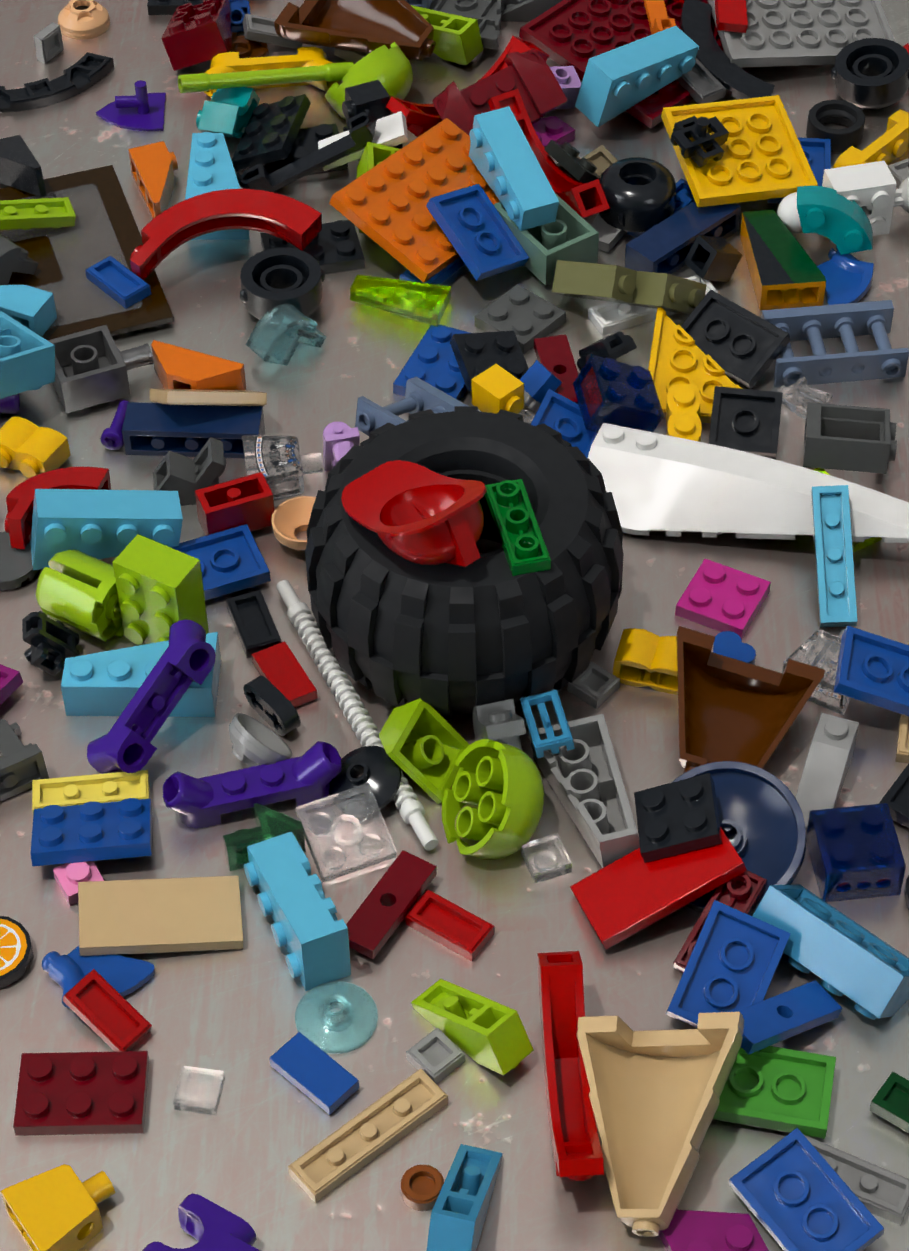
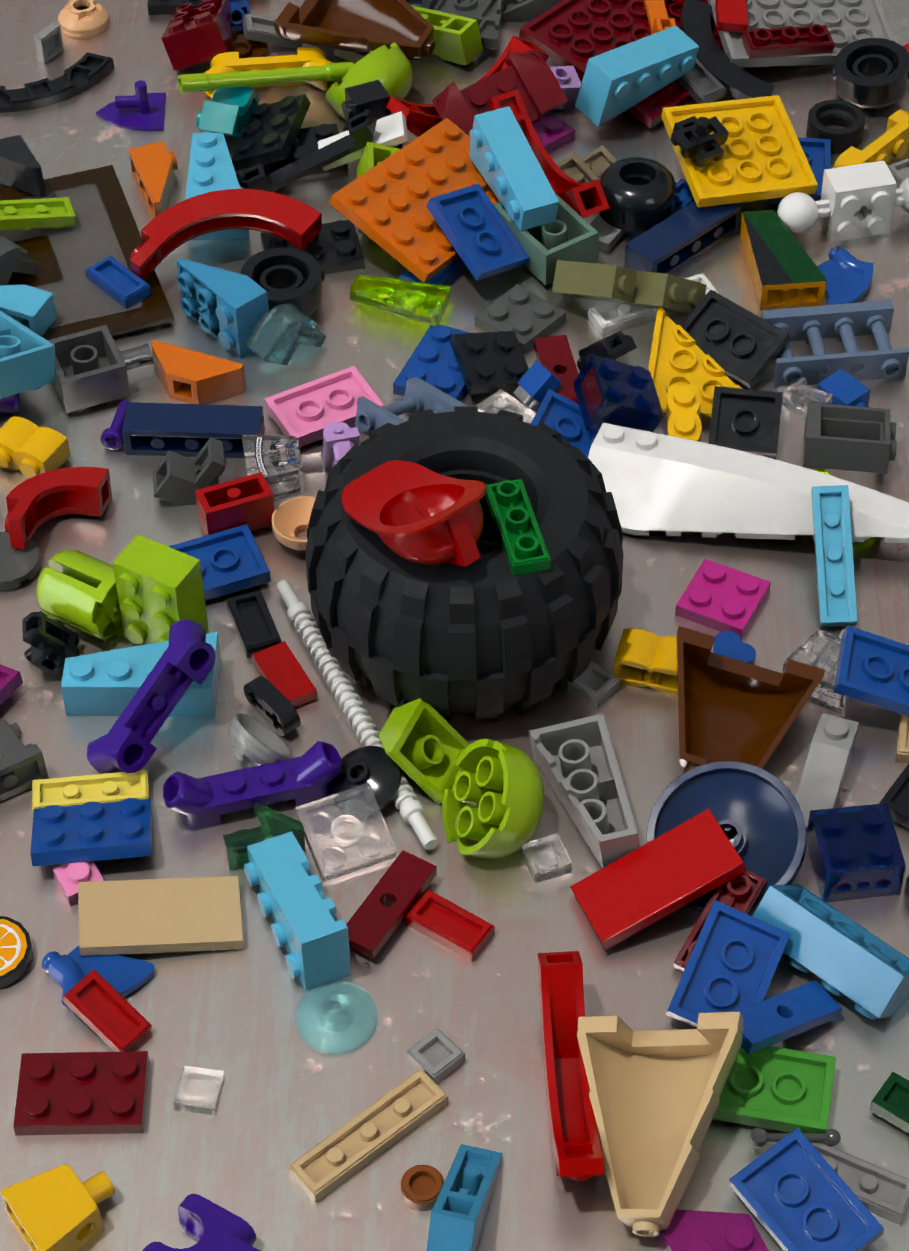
medium azure wedge [30,489,183,571] -> none
tan tile [149,389,267,406] -> none
blue tile [269,1032,359,1115] -> none
lime slope [411,979,534,1076] -> none
yellow brick [471,364,524,414] -> none
dark grey brick [473,699,526,750] -> none
dark azure tile [520,690,575,758] -> none
pearl dark grey plate [544,140,600,183] -> none
black plate [634,773,722,863] -> none
black brick [684,235,743,282] -> none
teal brick [797,186,873,255] -> none
none -> dark azure slope [177,258,272,359]
none -> bright pink plate [264,366,385,449]
none -> dark red tile [741,24,835,59]
none -> dark grey hinge [750,1128,841,1147]
none -> blue brick [815,369,871,407]

